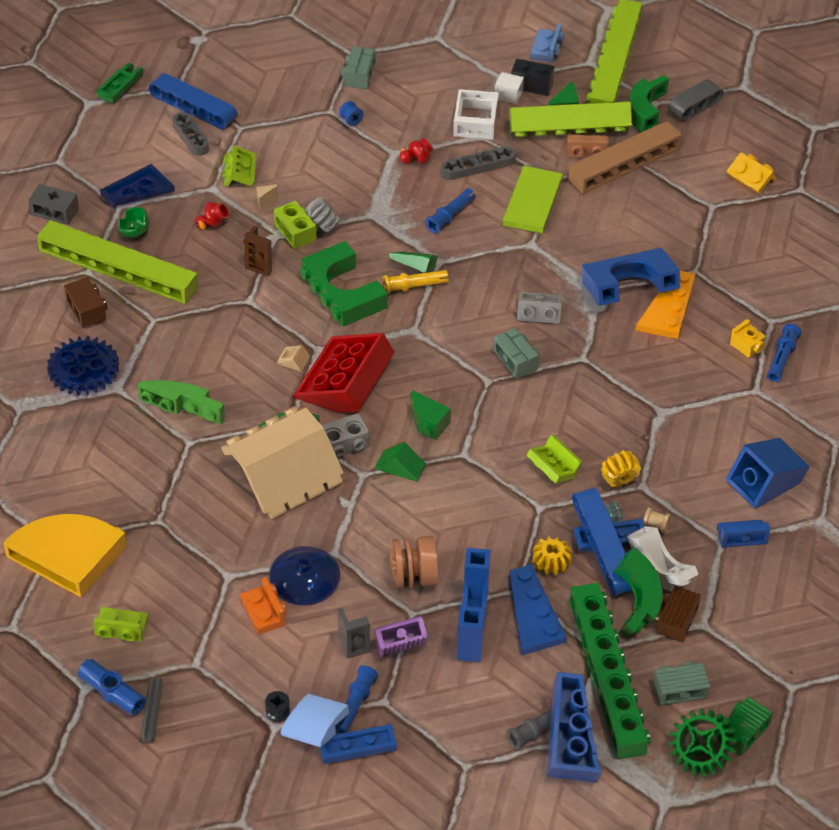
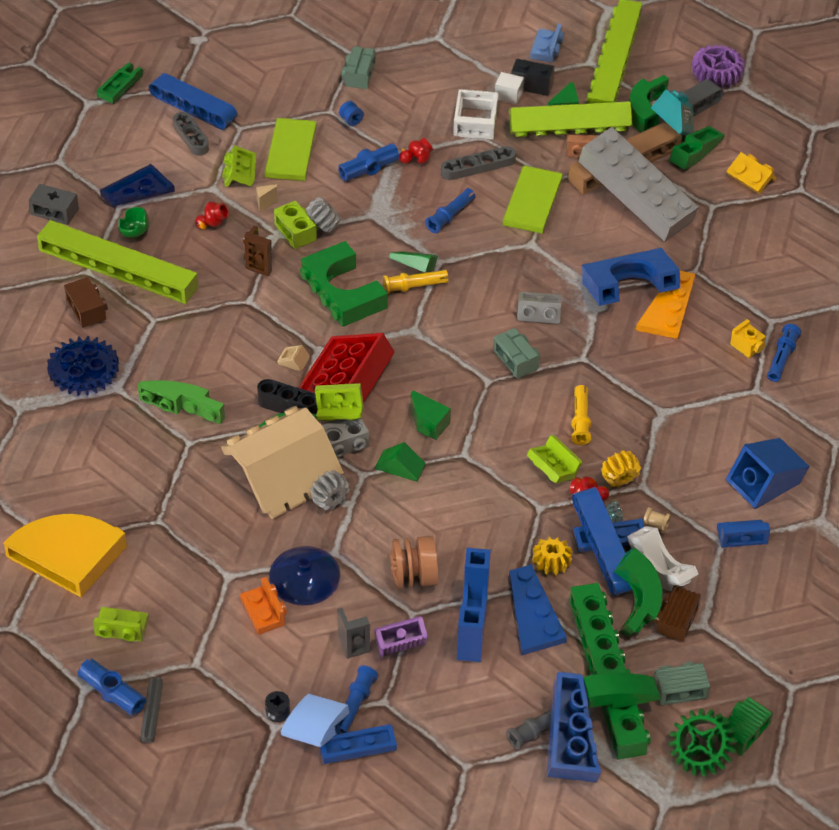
none -> black beam [257,379,318,414]
none -> lime tile [265,118,317,181]
none -> light grey gear [310,470,350,510]
none -> lime bracket [315,383,364,422]
none -> blue piece [338,143,400,181]
none -> red animal [570,476,610,502]
none -> yellow pin [571,385,592,445]
none -> light grey brick [579,127,699,242]
none -> green slope [583,673,660,709]
none -> teal slope [651,89,694,136]
none -> green slope [669,126,725,170]
none -> medium lavender gear [692,44,745,88]

